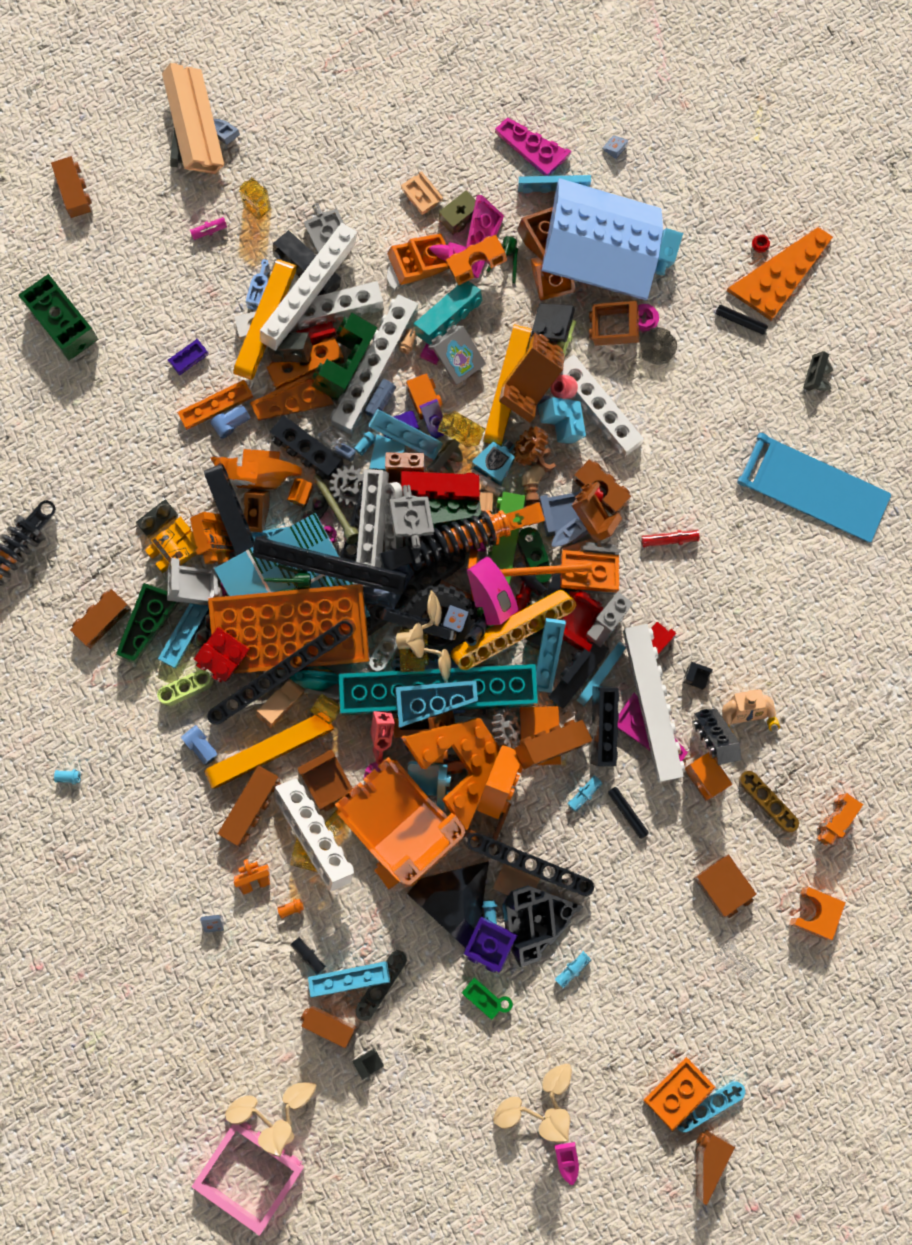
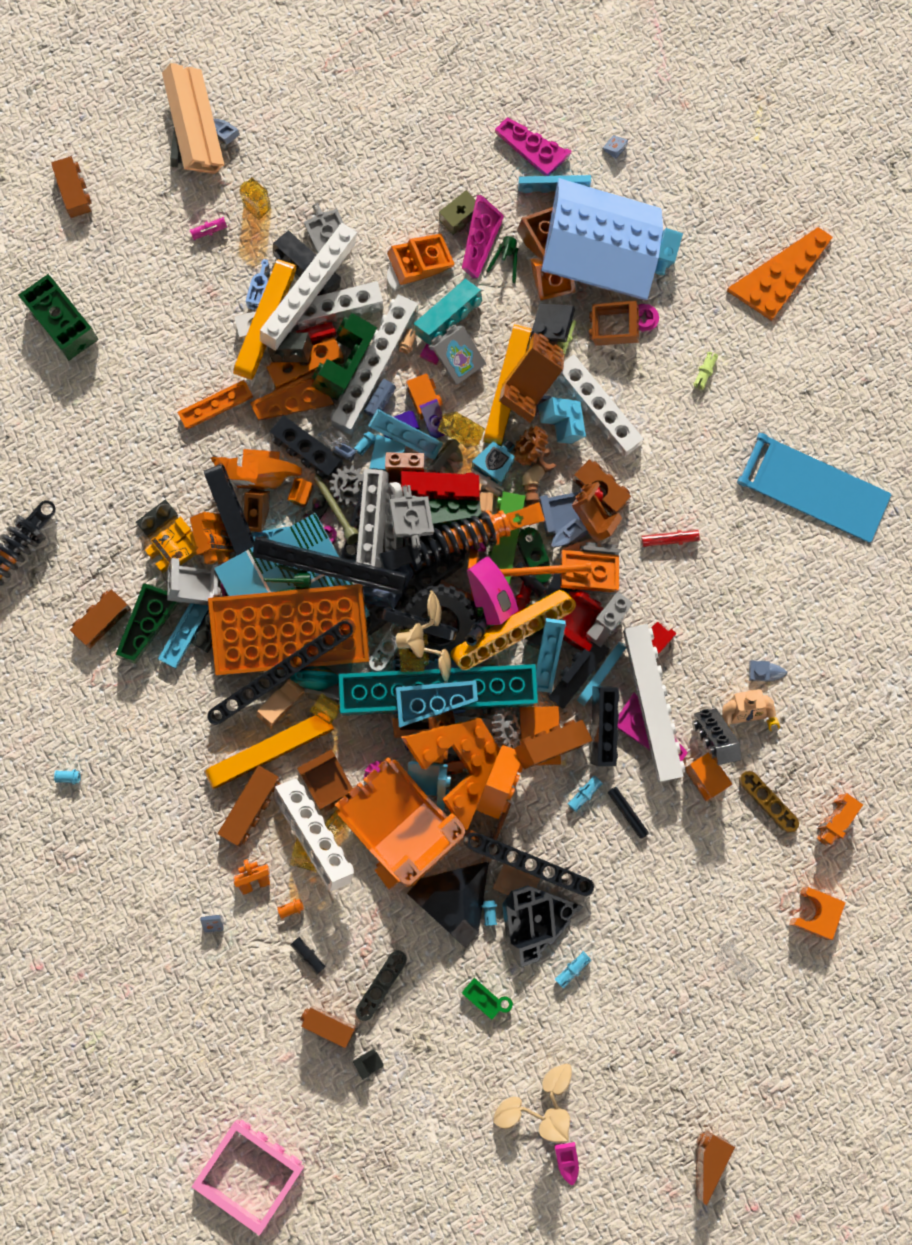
yellowish green beam [157,670,213,706] -> none
dark purple plate [168,339,209,376] -> none
medium blue piece [181,725,218,766] -> none
red plate [194,627,250,682] -> none
medium blue piece [210,404,251,439] -> none
tan plant [224,1082,317,1157] -> none
medium azure plate [308,961,390,998] -> none
coral piece [370,711,395,764] -> none
light nougat plate [401,171,443,215] -> none
dark pink plate [430,242,466,261] -> none
sand blue slope [443,605,468,632] -> none
orange arch [446,234,508,286] -> none
dark purple plate [464,917,517,973] -> none
coral head [550,375,578,399] -> none
clear smoke plate [640,327,677,365] -> none
orange tile [643,1057,716,1132] -> none
medium azure beam [677,1081,746,1132] -> none
black panel [682,661,713,690] -> none
dark orange brick [694,854,757,918] -> none
black axle [716,305,768,335] -> none
red plate [751,235,770,253] -> none
pearl dark grey tile [803,351,833,391] -> none
none -> yellowish green pin [693,352,718,390]
none -> sand blue plate [749,661,788,682]

